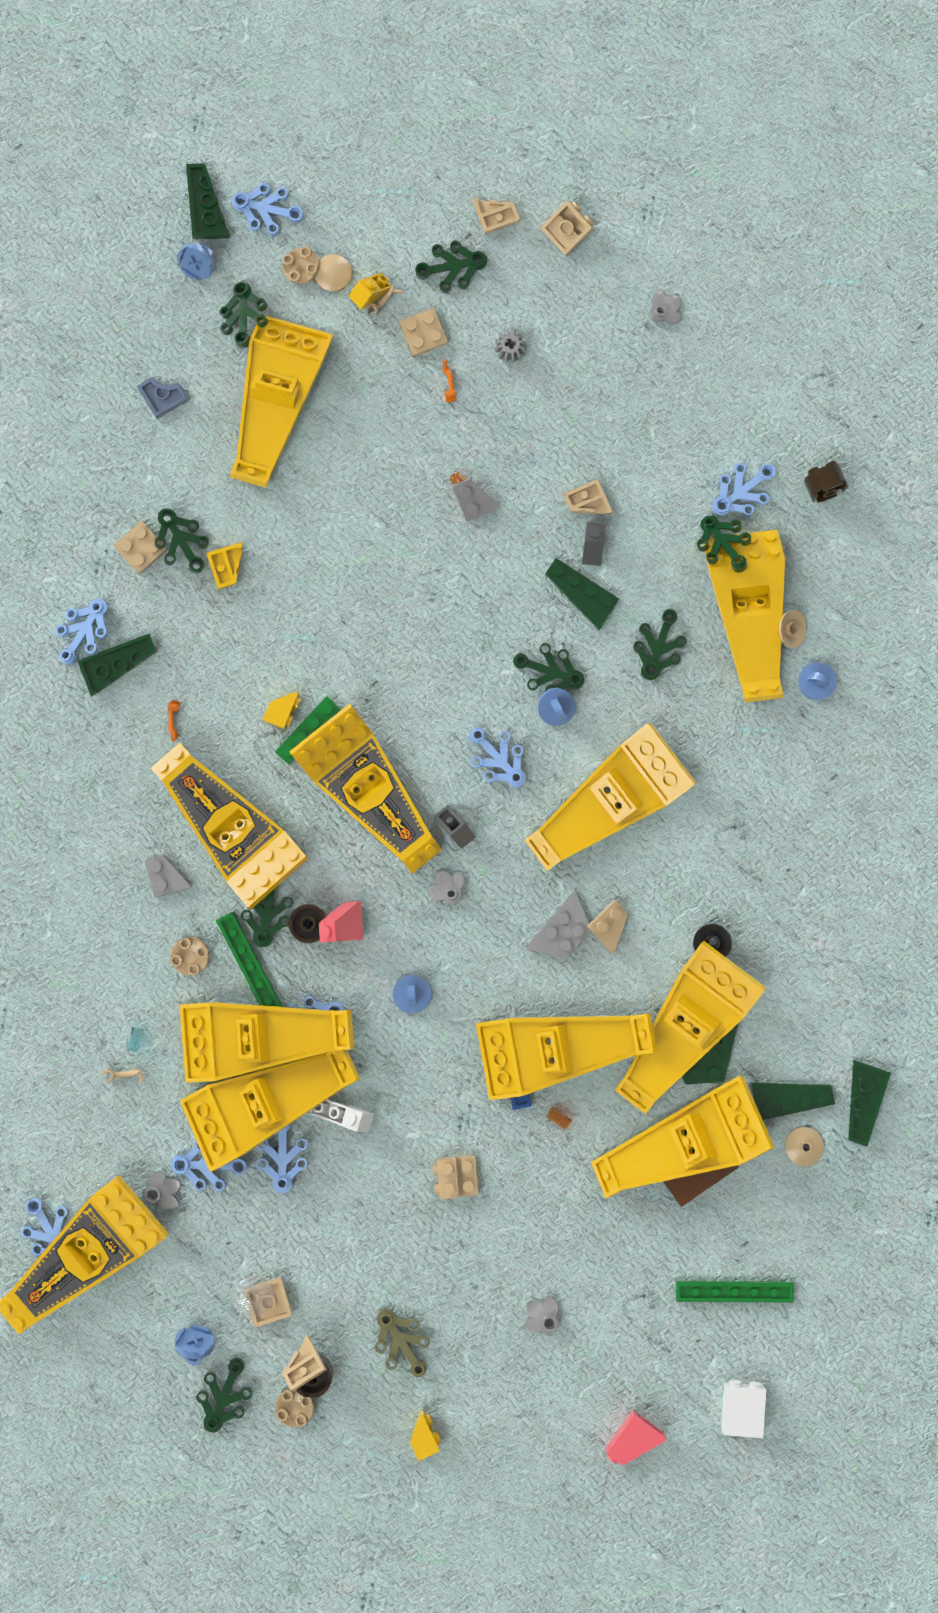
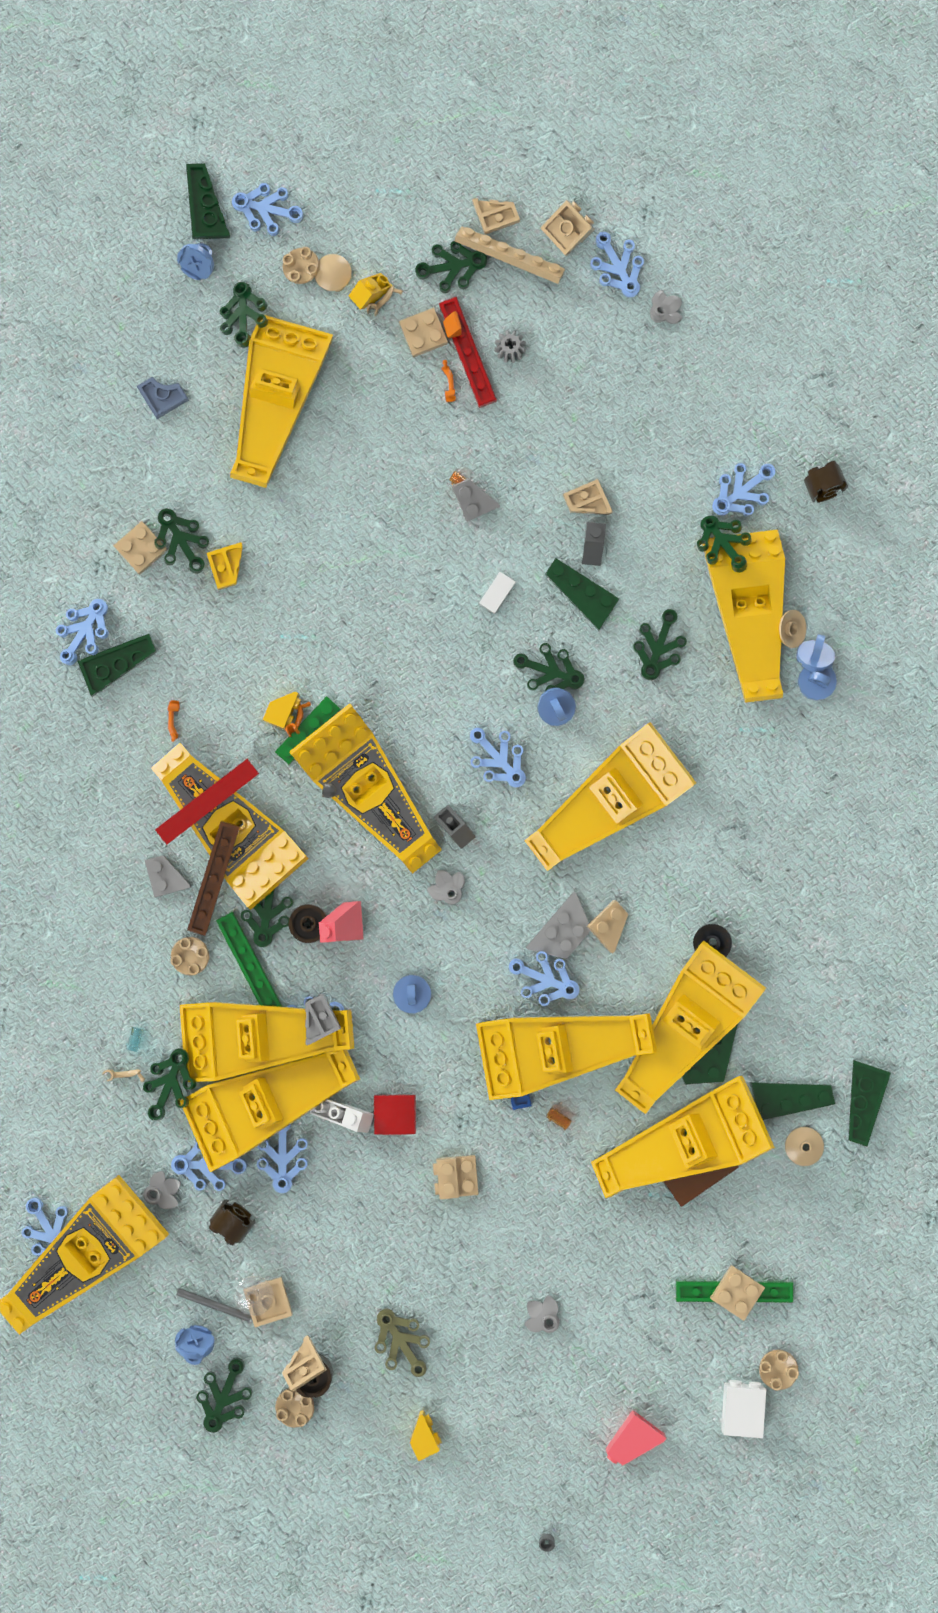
none -> dark green plant [143,1048,196,1121]
none -> red tile [155,759,259,845]
none -> dark grey bar [176,1288,251,1322]
none -> reddish brown plate [187,821,240,936]
none -> dark brown brick [209,1199,255,1246]
none -> orange piece [285,702,311,737]
none -> light grey wing [305,993,341,1046]
none -> dark grey hinge [322,782,337,798]
none -> red slope [374,1094,416,1135]
none -> red tile [439,297,497,408]
none -> orange slope [443,311,462,338]
none -> tan plate [454,226,565,284]
none -> white tile [479,572,516,614]
none -> light blue plant [509,951,579,1006]
none -> dark grey hinge [539,1533,555,1552]
none -> light blue plant [590,232,644,298]
none -> tan plate [710,1265,765,1321]
none -> tan dish [759,1350,799,1391]
none -> tile [796,634,835,672]

